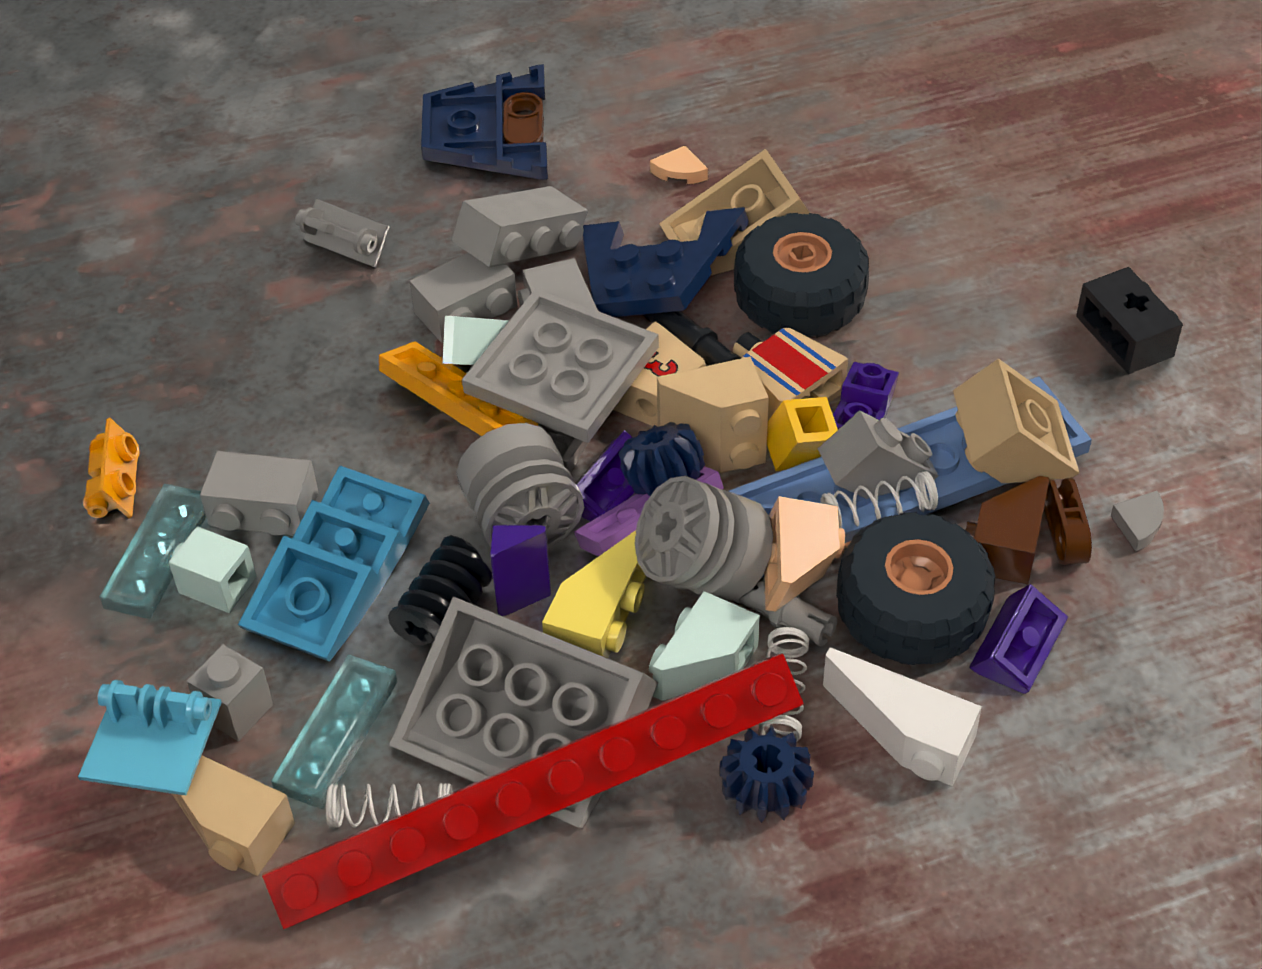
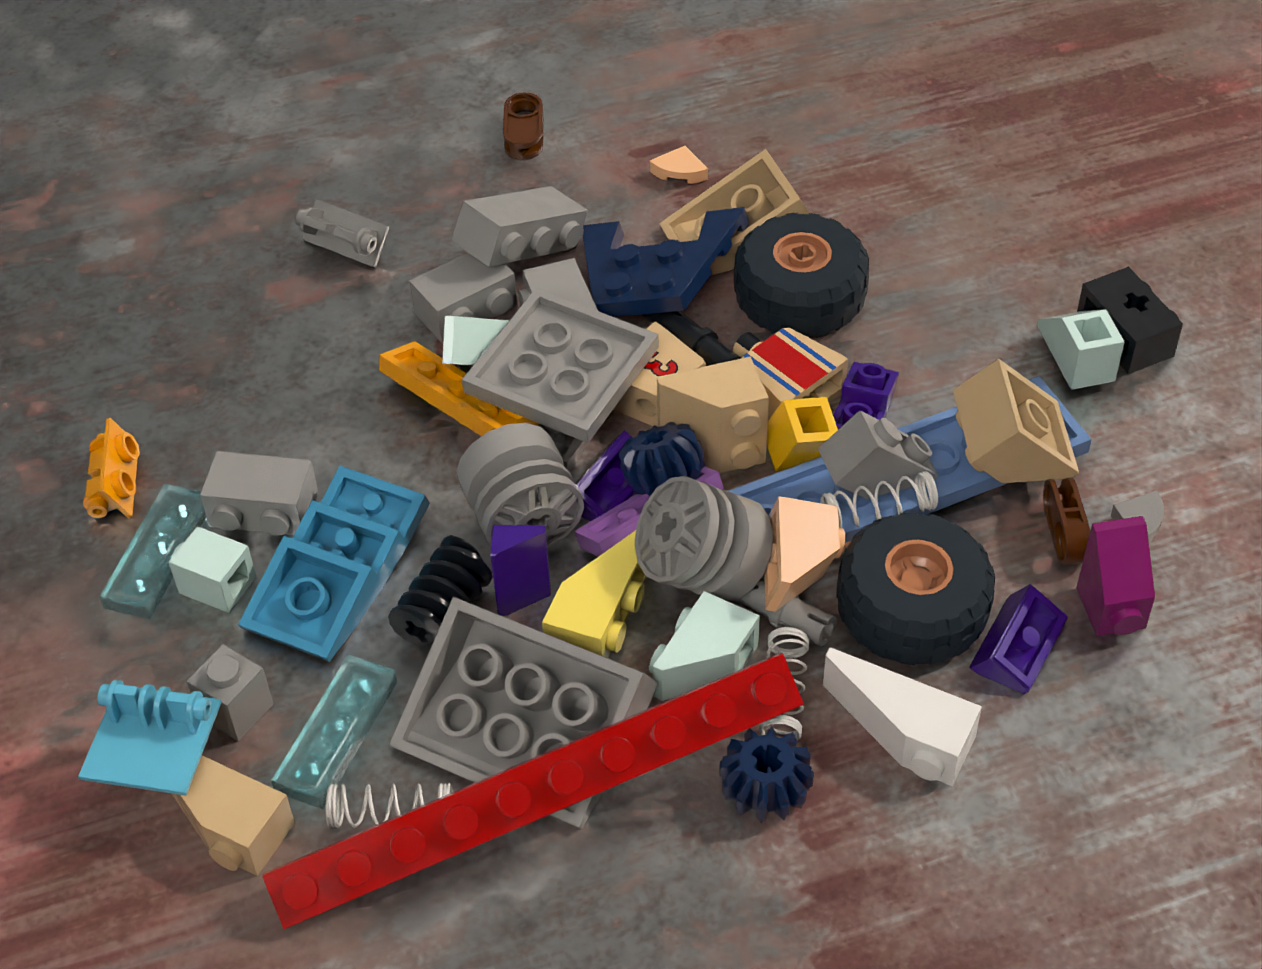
dark blue wing [421,64,548,180] -> none
reddish brown slope [966,476,1050,585] -> none
none -> light aqua slope [1037,309,1124,390]
none -> magenta slope [1076,516,1155,636]

